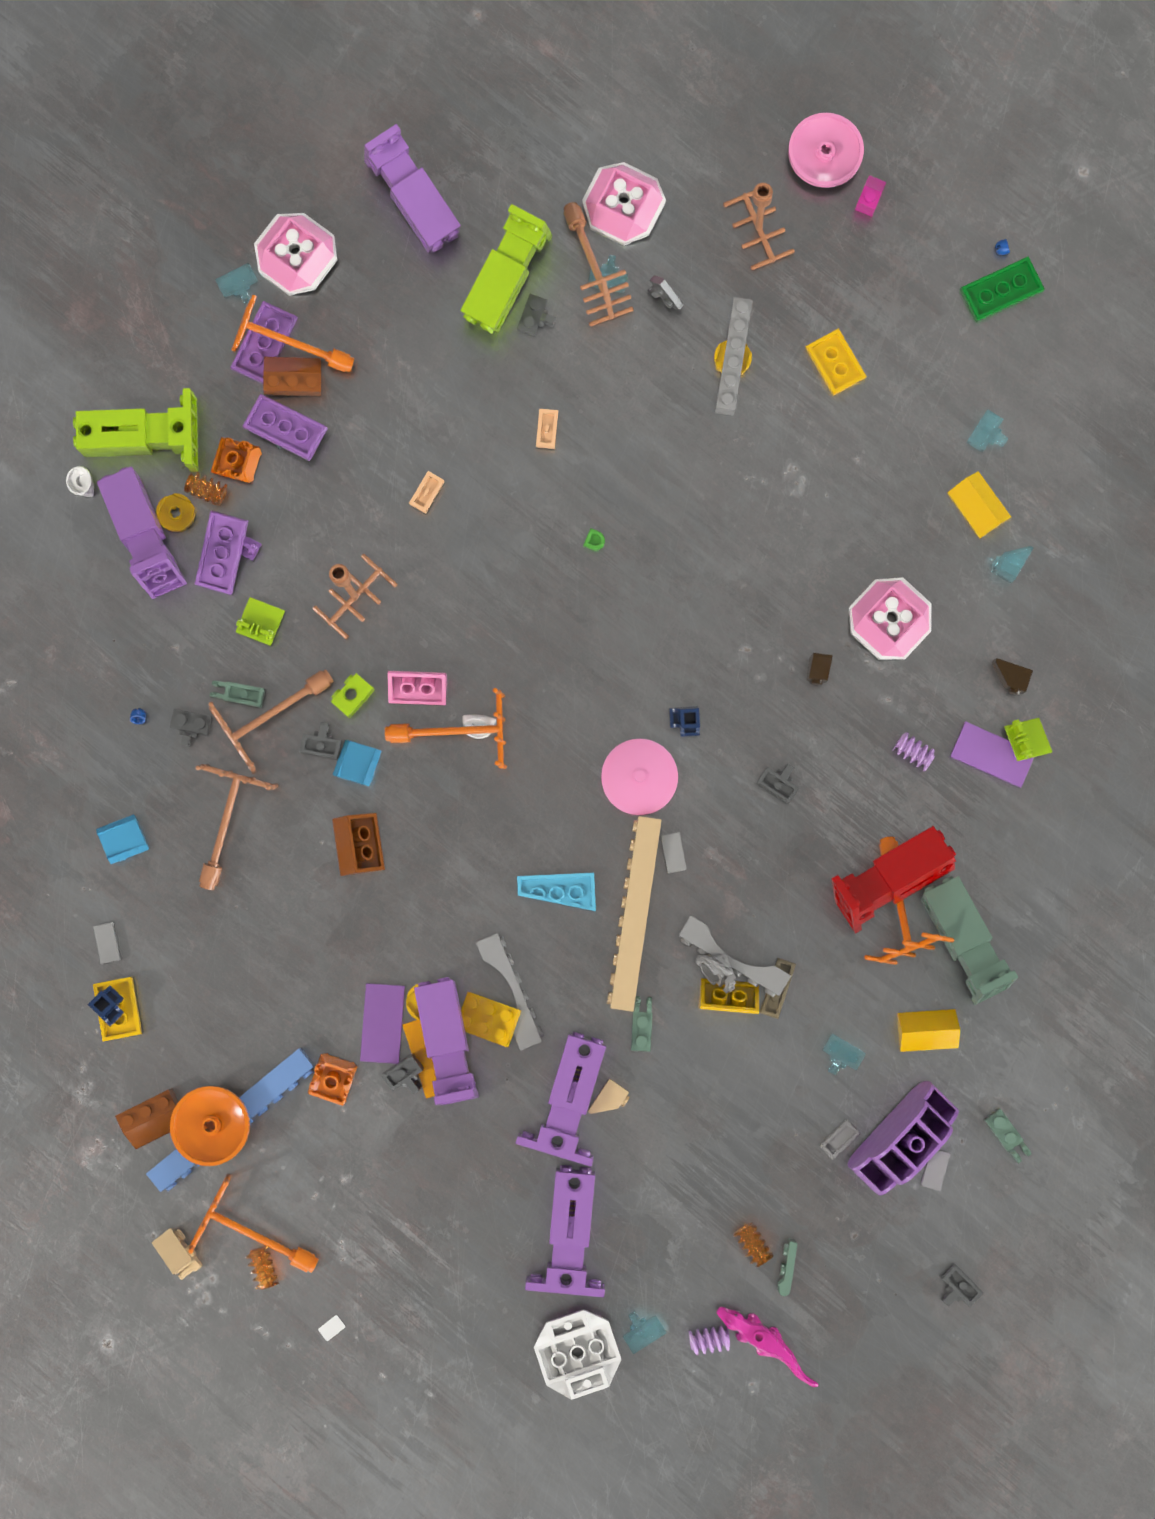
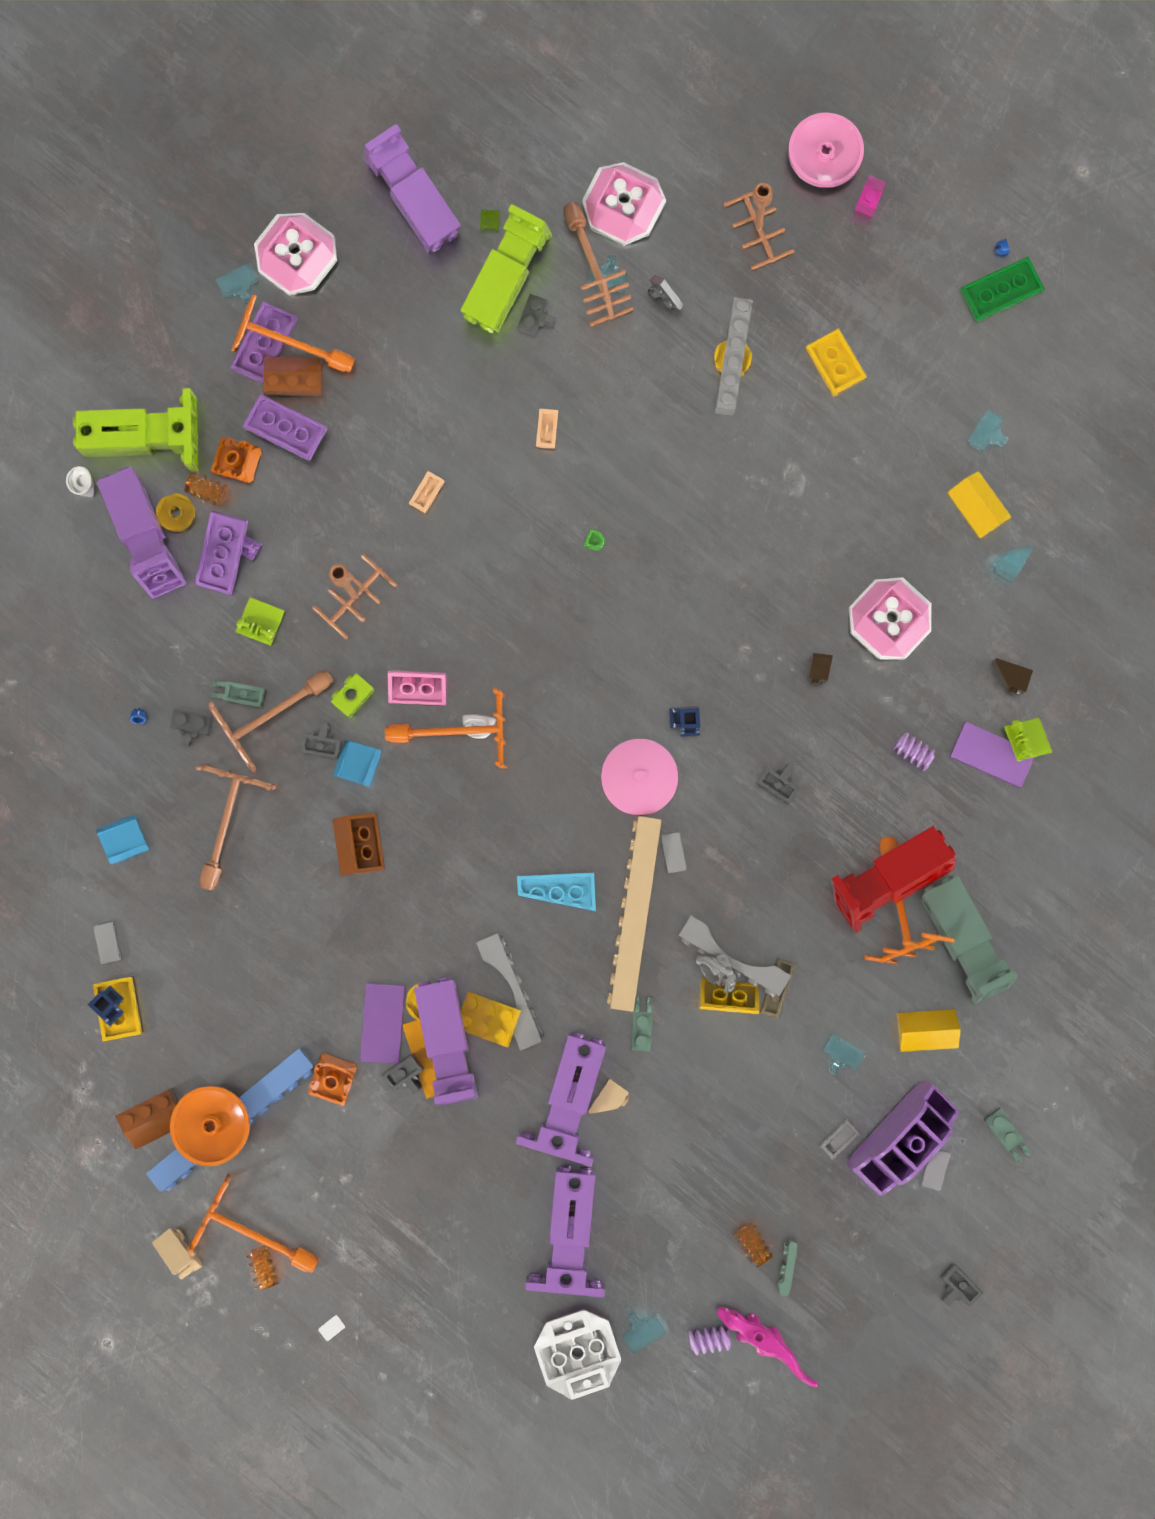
none -> clear neon green tile [480,209,500,231]

